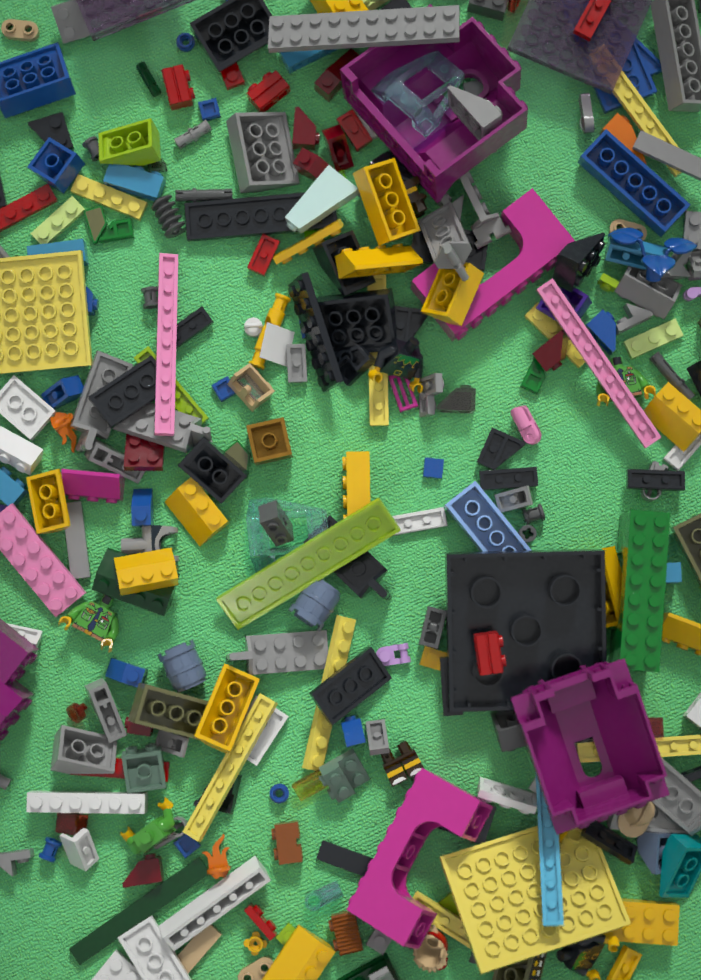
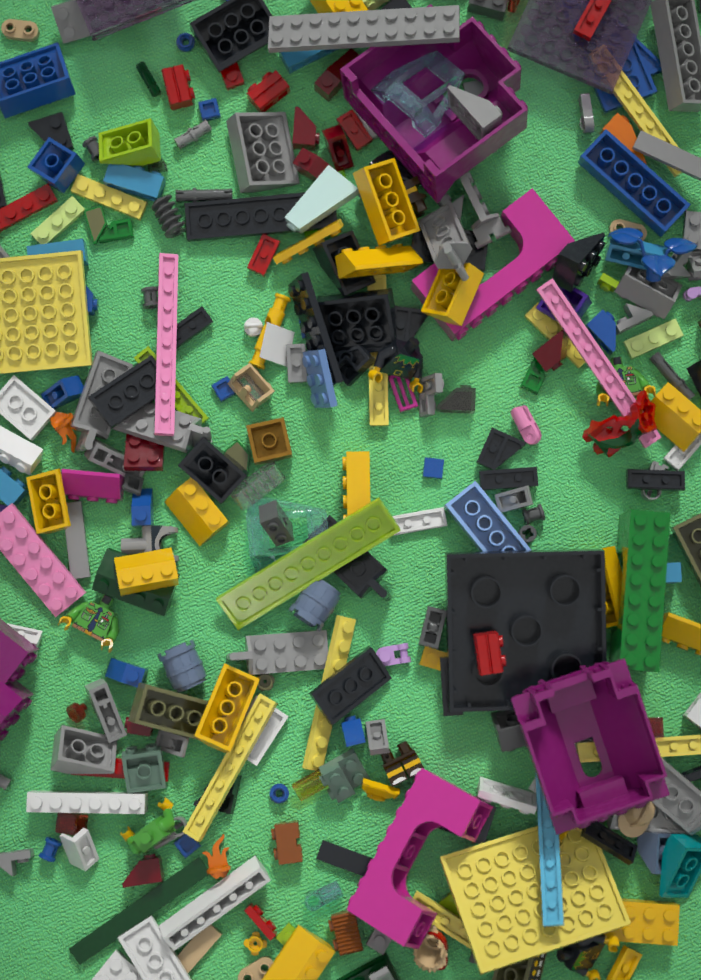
none -> dark grey slope [122,472,144,496]
none -> clear beam [230,461,285,510]
none -> olive plate [257,674,275,691]
none -> medium blue plate [302,349,338,408]
none -> yellow plate [362,778,400,802]
none -> red hips [582,390,657,457]

